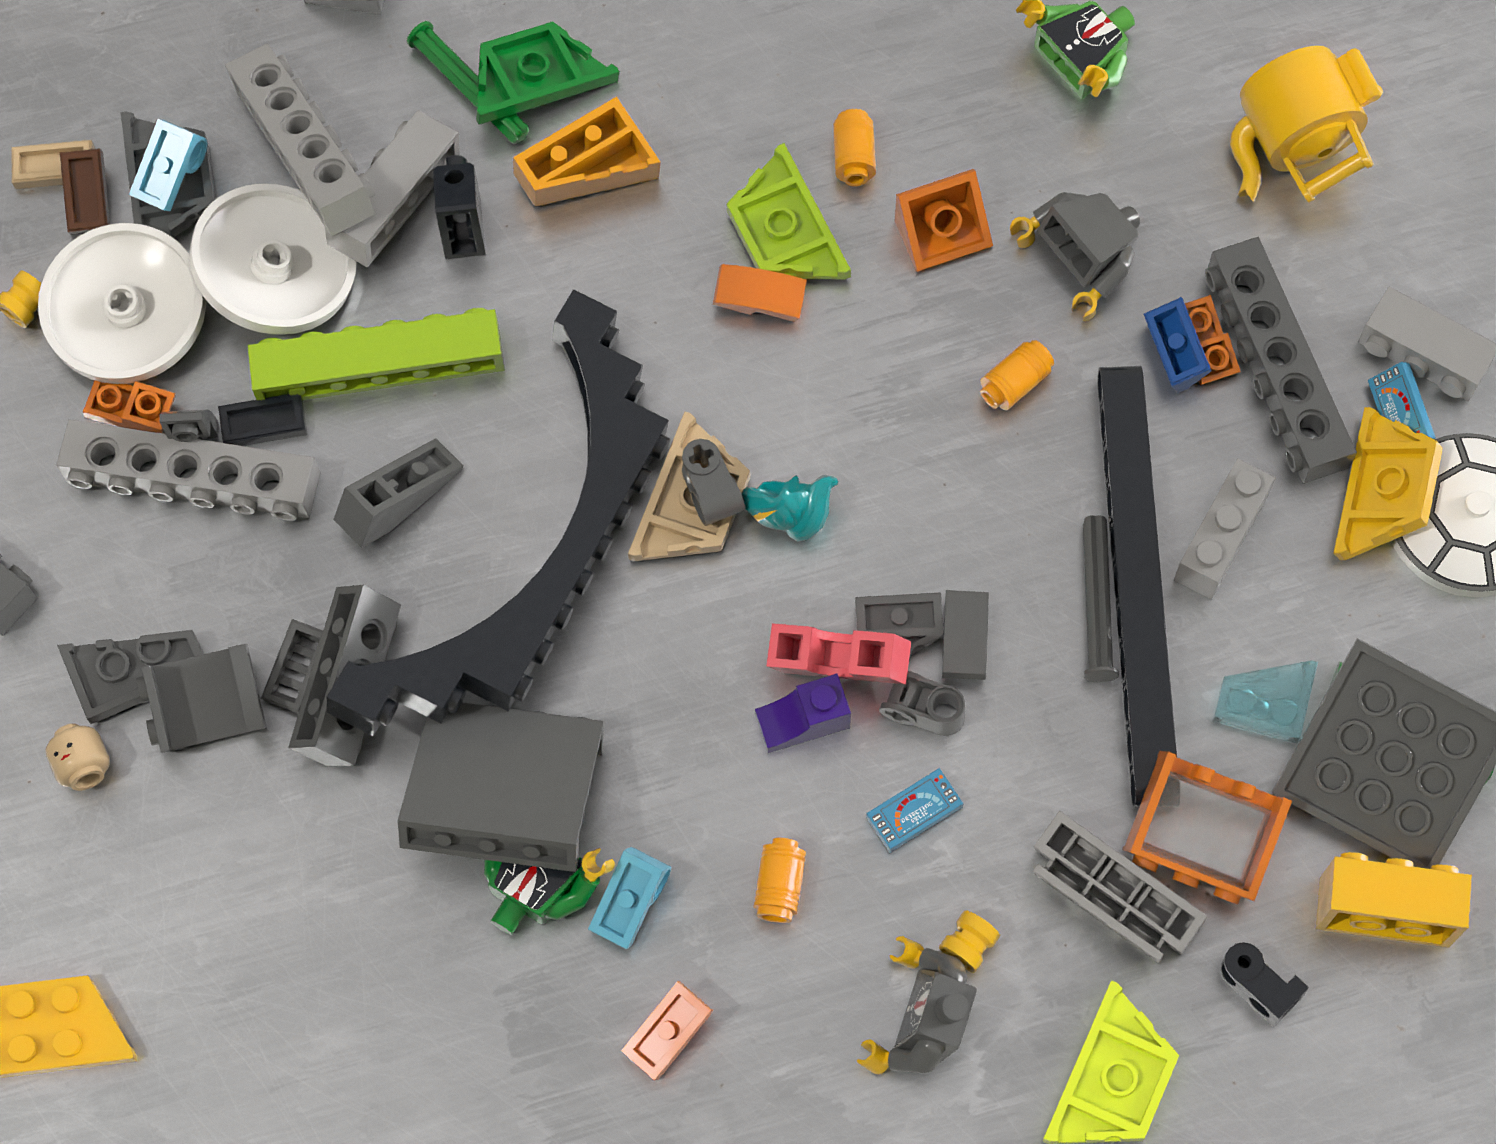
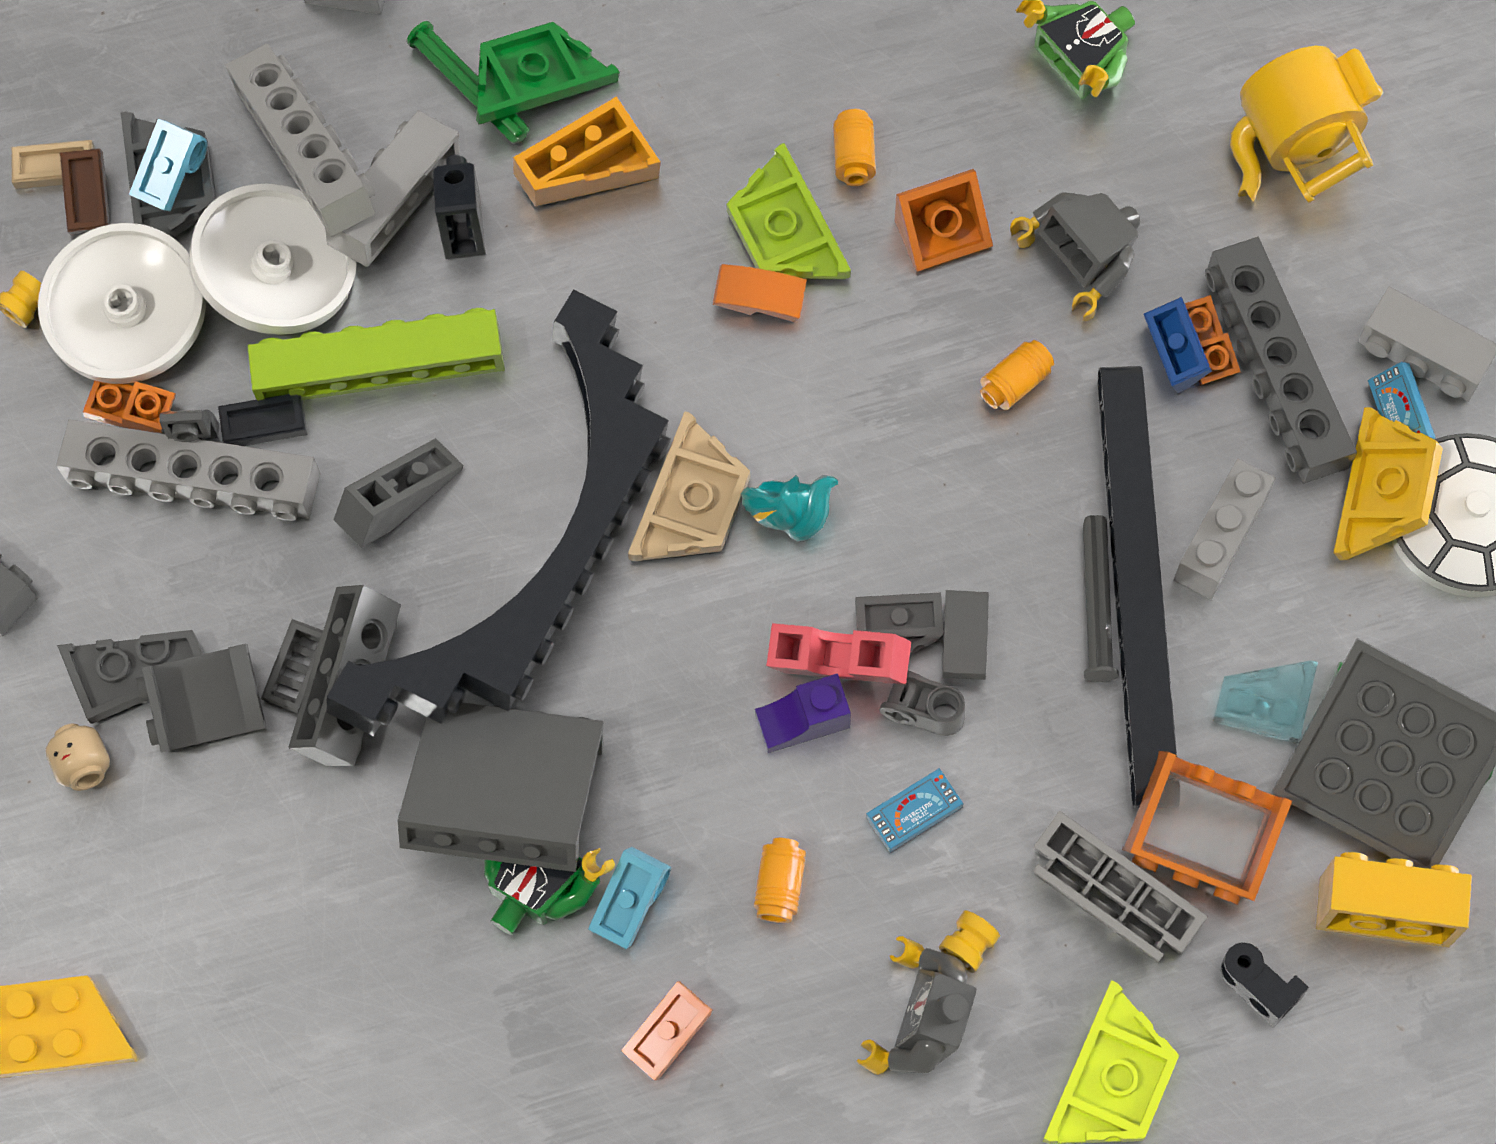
dark grey piece [682,439,745,526] -> none

